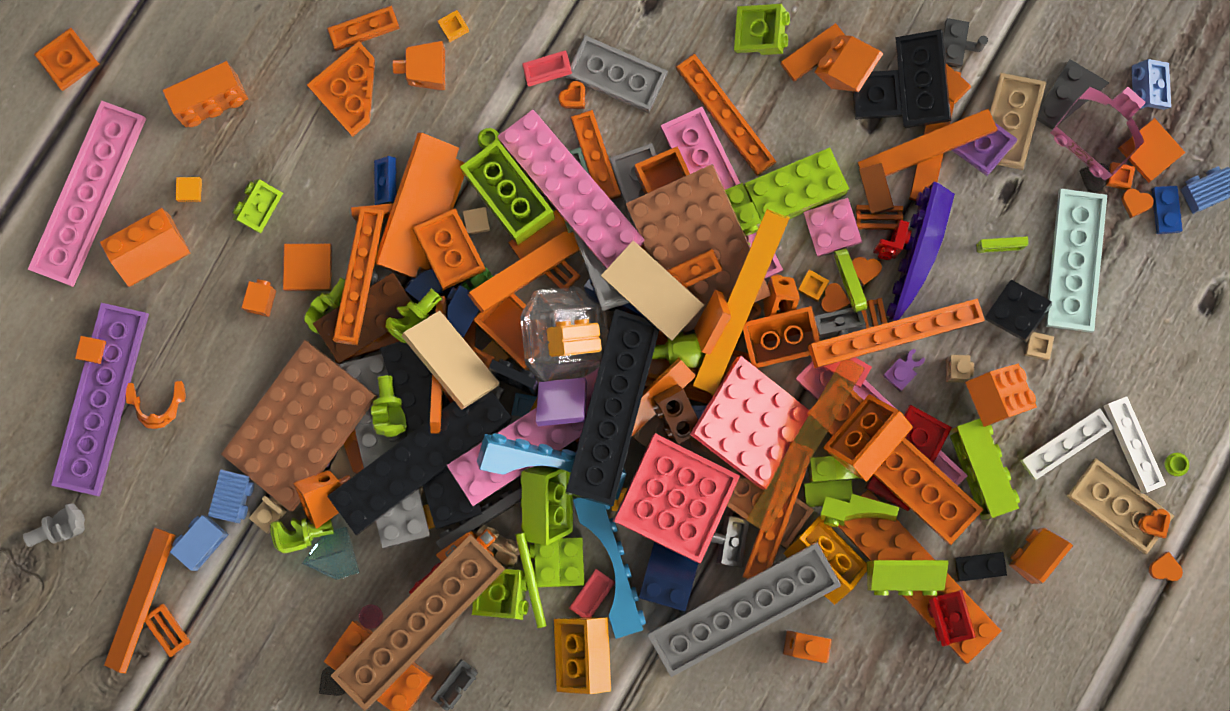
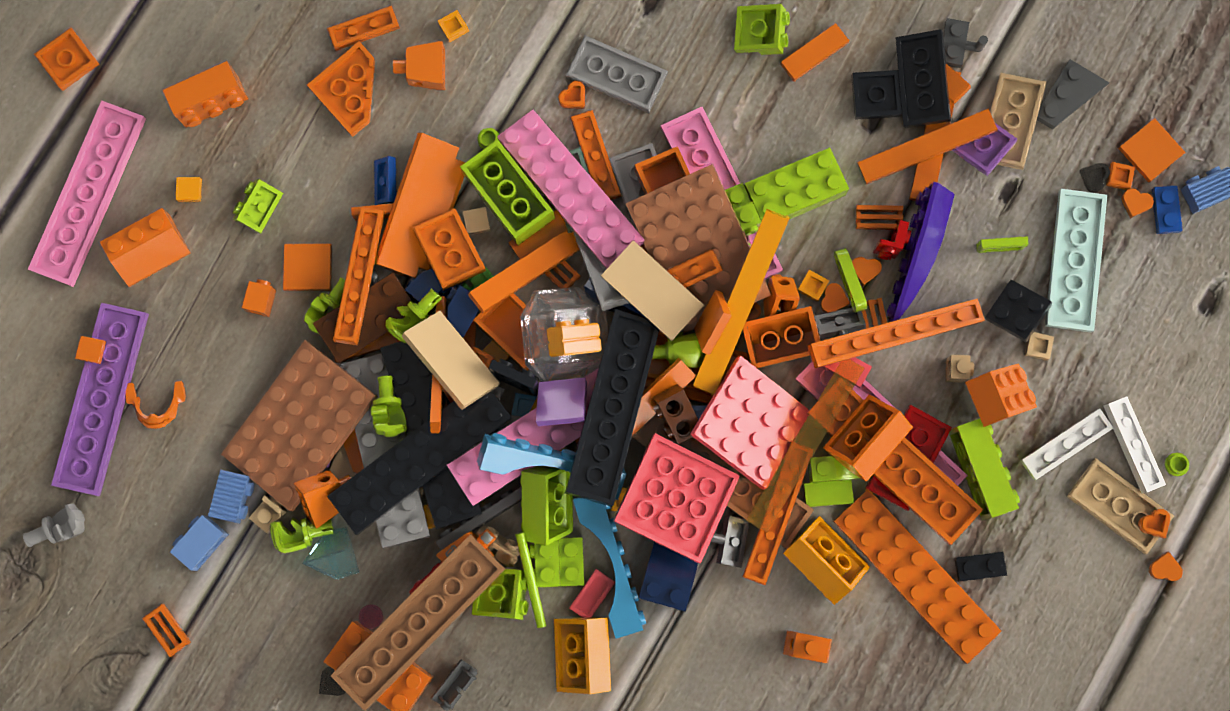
orange tile [104,528,176,673] -> none
coral tile [522,50,572,87] -> none
light grey plate [647,542,841,677] -> none
orange tile [676,54,776,176] -> none
bright pink plate [804,198,862,257] -> none
orange slope [814,35,883,92] -> none
lime slope [821,494,899,527] -> none
dark orange tile [859,163,894,215] -> none
lime slope [867,560,948,595] -> none
medium lavender plate [883,349,925,391] -> none
red bracket [928,590,976,646] -> none
orange slope [1009,528,1073,584] -> none
bright pink piece [1050,87,1146,180] -> none
medium blue bracket [1132,59,1171,110] -> none

